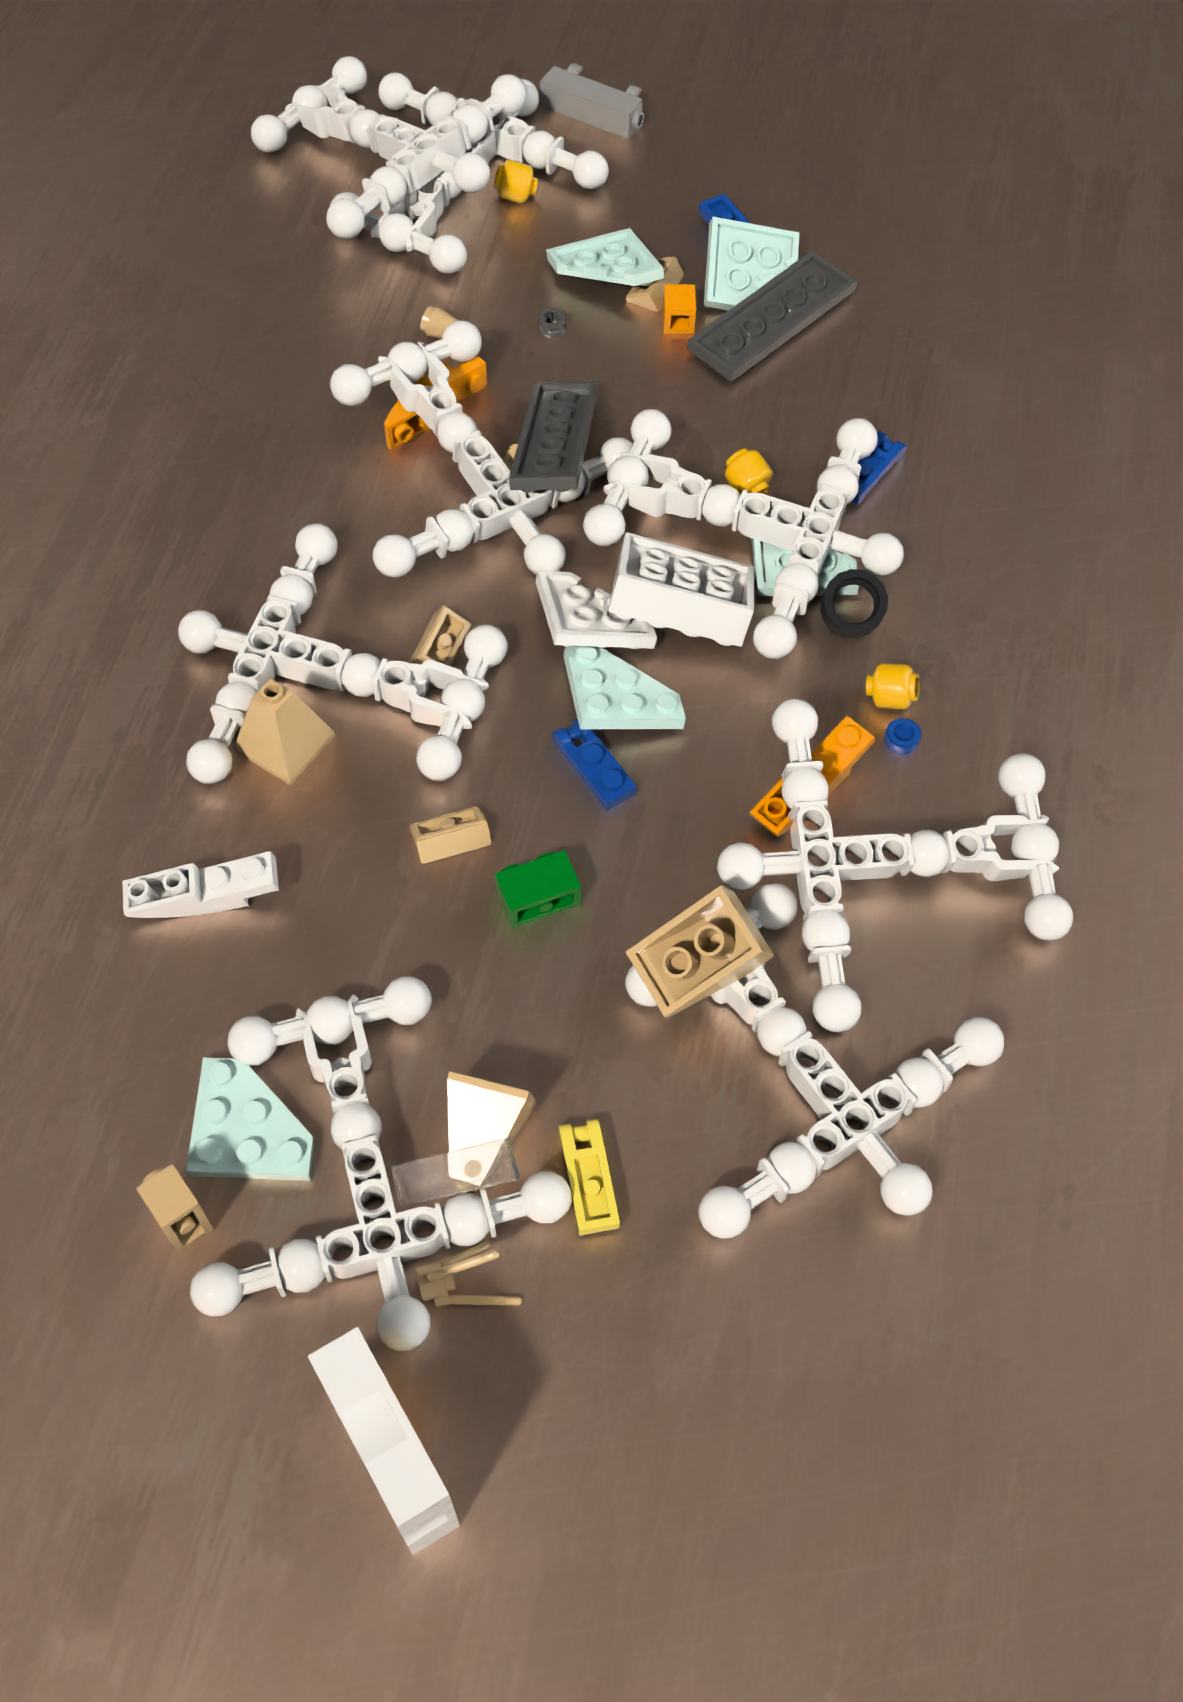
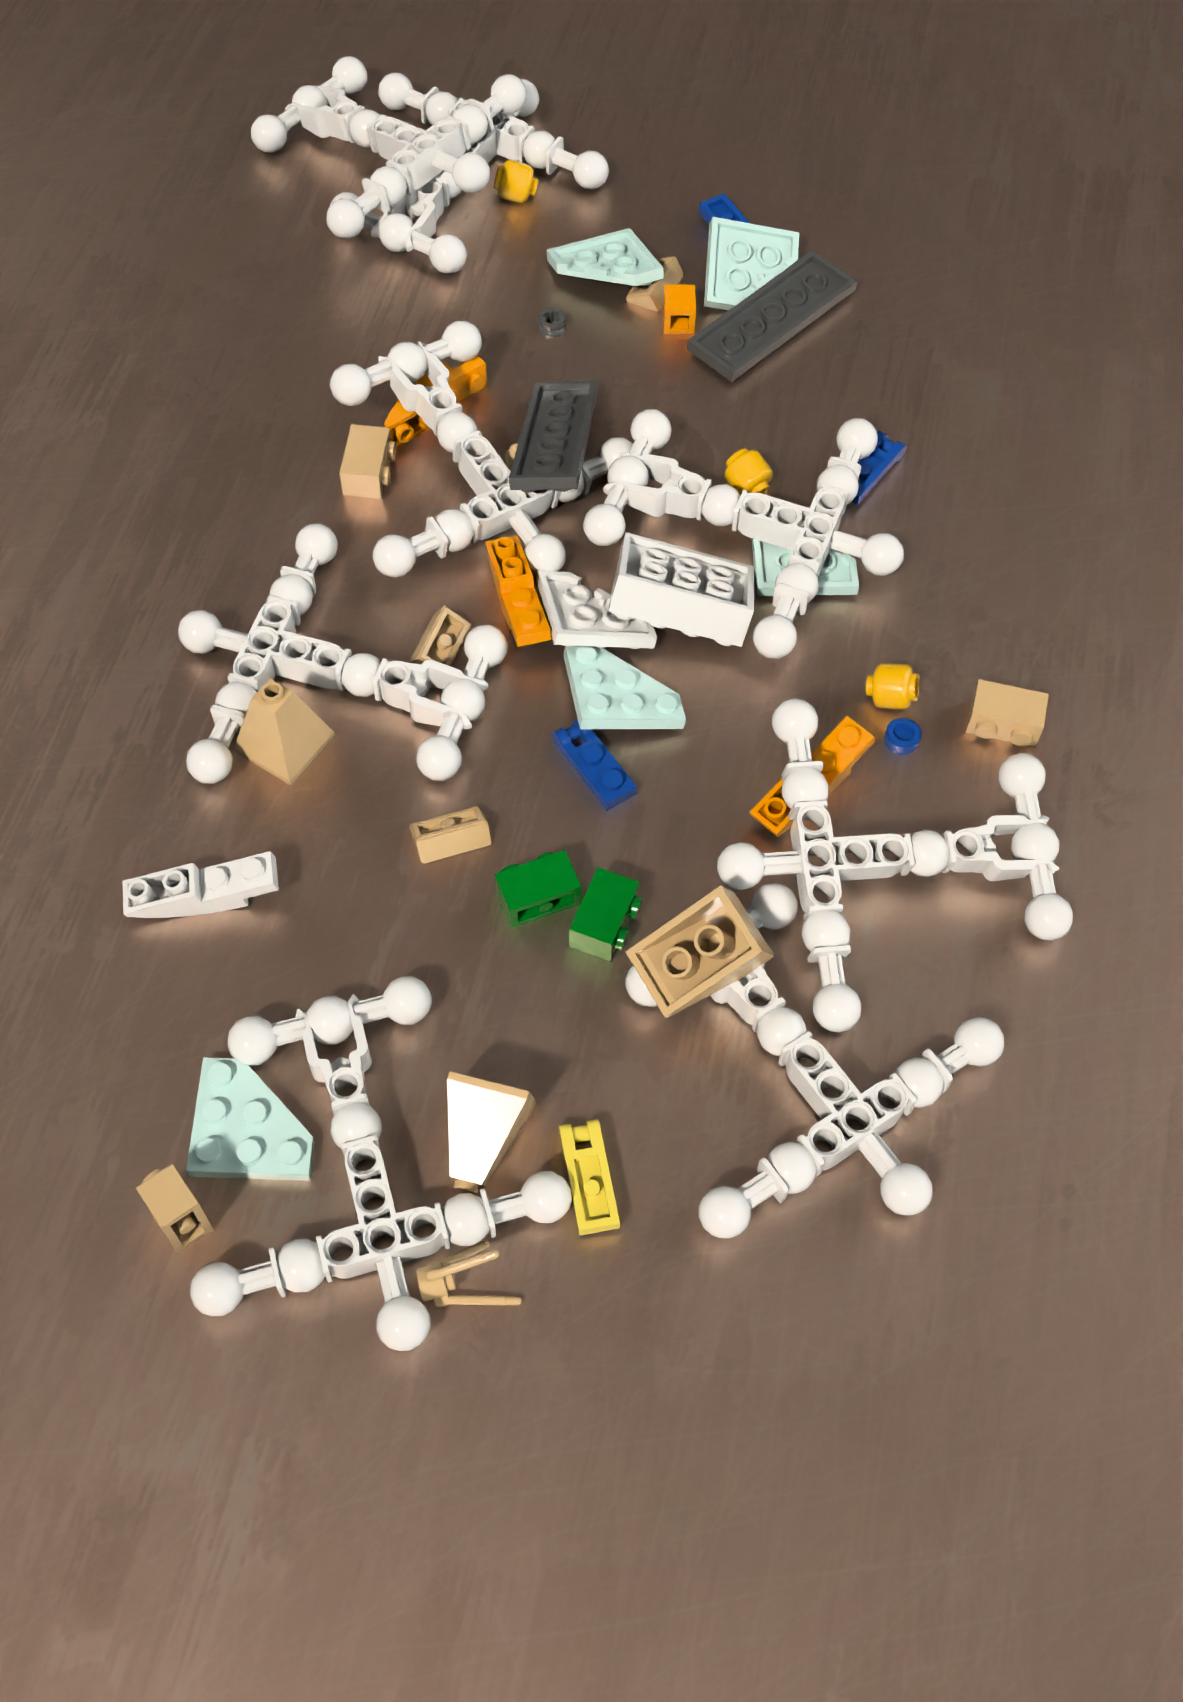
white tile [308,1327,460,1555] -> none
clear tile [391,1137,520,1207] -> none
tan cone [420,306,459,339] -> none
light grey brick [540,63,644,139] -> none
black tyre [820,569,888,638] -> none
none -> tan brick [339,424,397,499]
none -> light orange slope [485,535,551,647]
none -> green brick [569,867,643,962]
none -> tan brick [965,679,1049,748]

